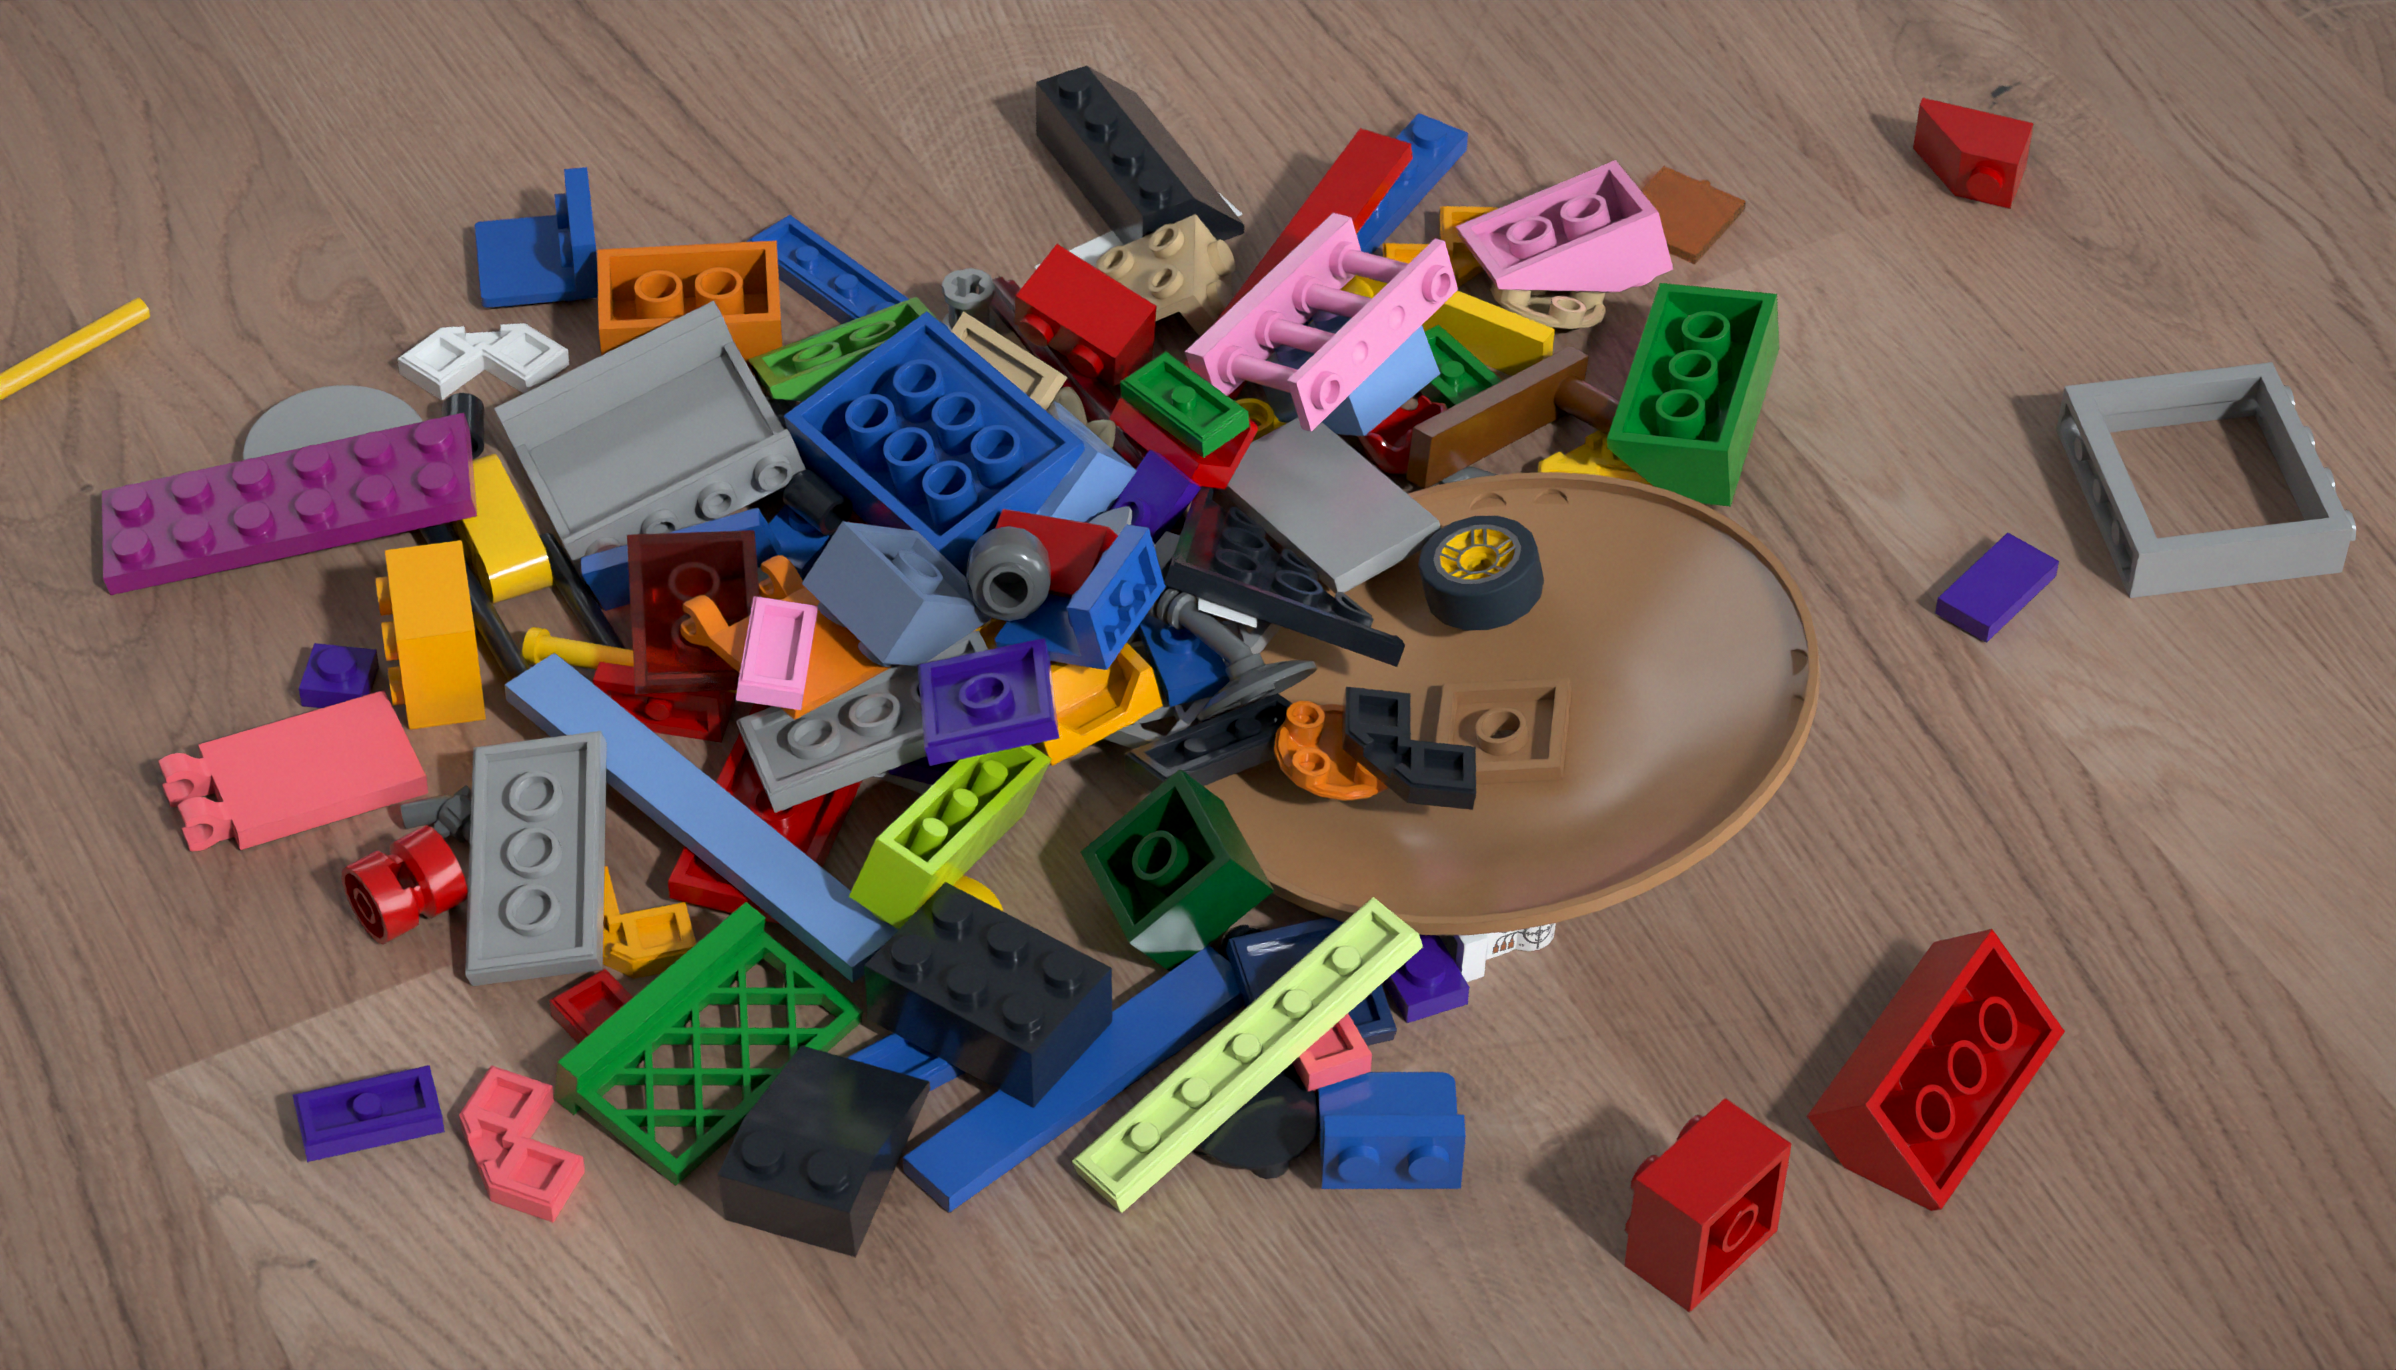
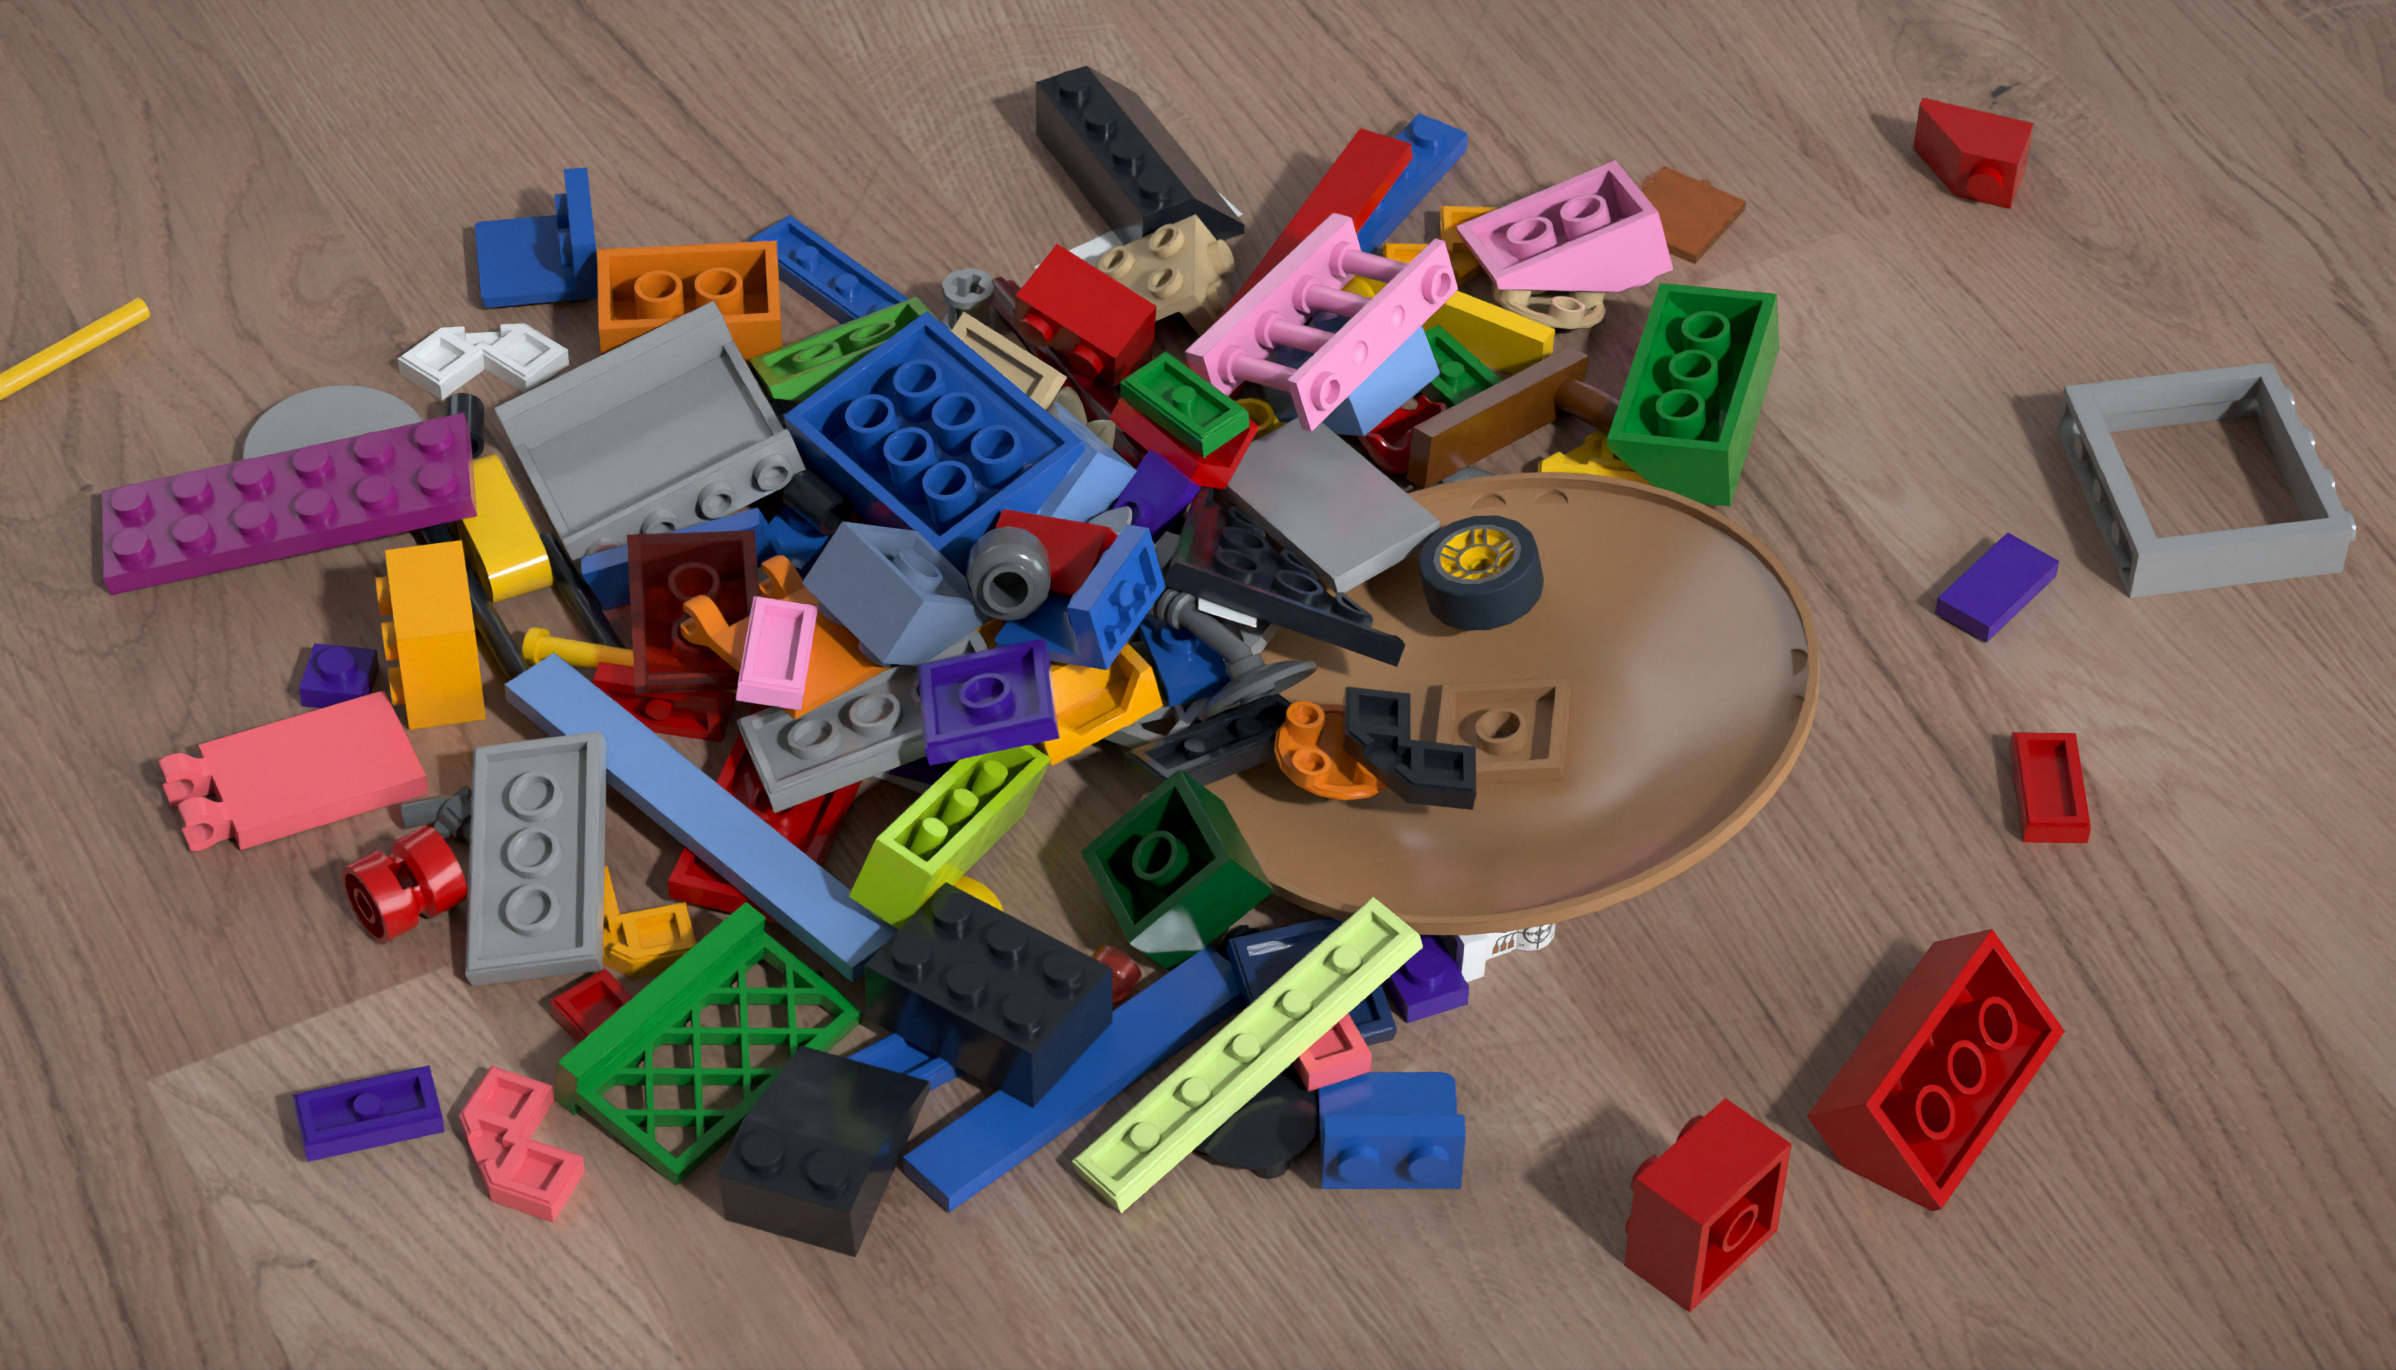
none -> clear red hinge [1090,945,1142,1003]
none -> red tile [2009,732,2091,843]

